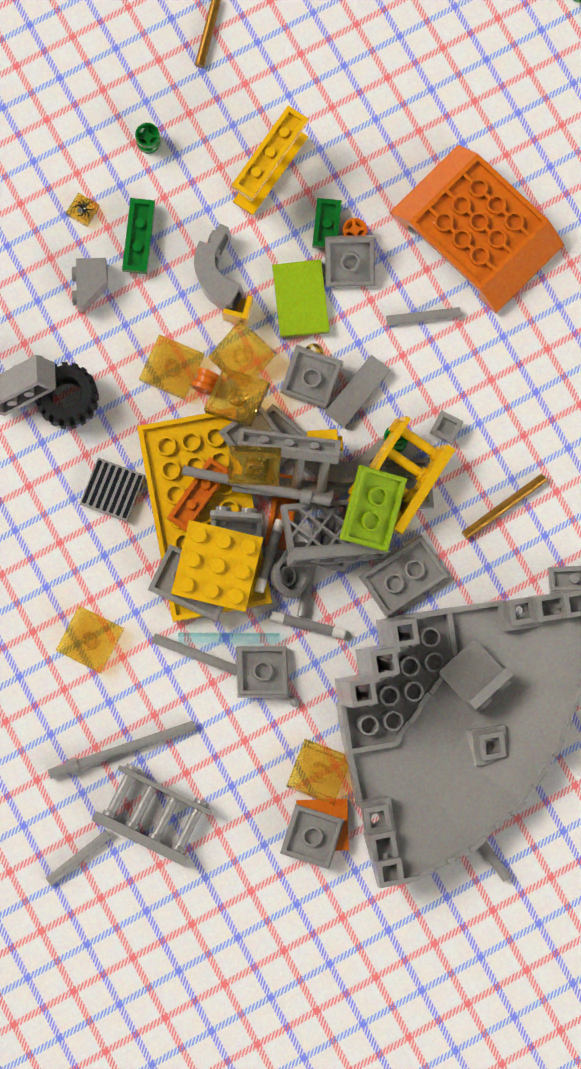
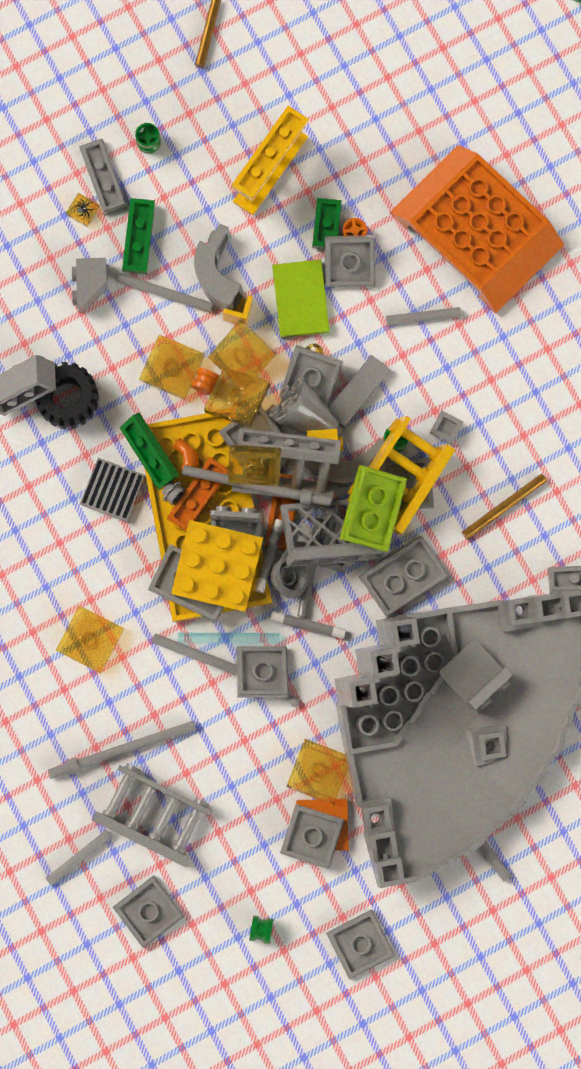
none -> light grey tile [79,138,127,215]
none -> light grey tile [112,875,185,948]
none -> light grey bar [117,273,214,312]
none -> green plate [119,413,179,490]
none -> light grey plate [162,482,185,505]
none -> orange arm [172,438,199,471]
none -> green wheel [249,915,274,944]
none -> light grey cone [270,378,342,436]
none -> light grey tile [326,909,395,980]

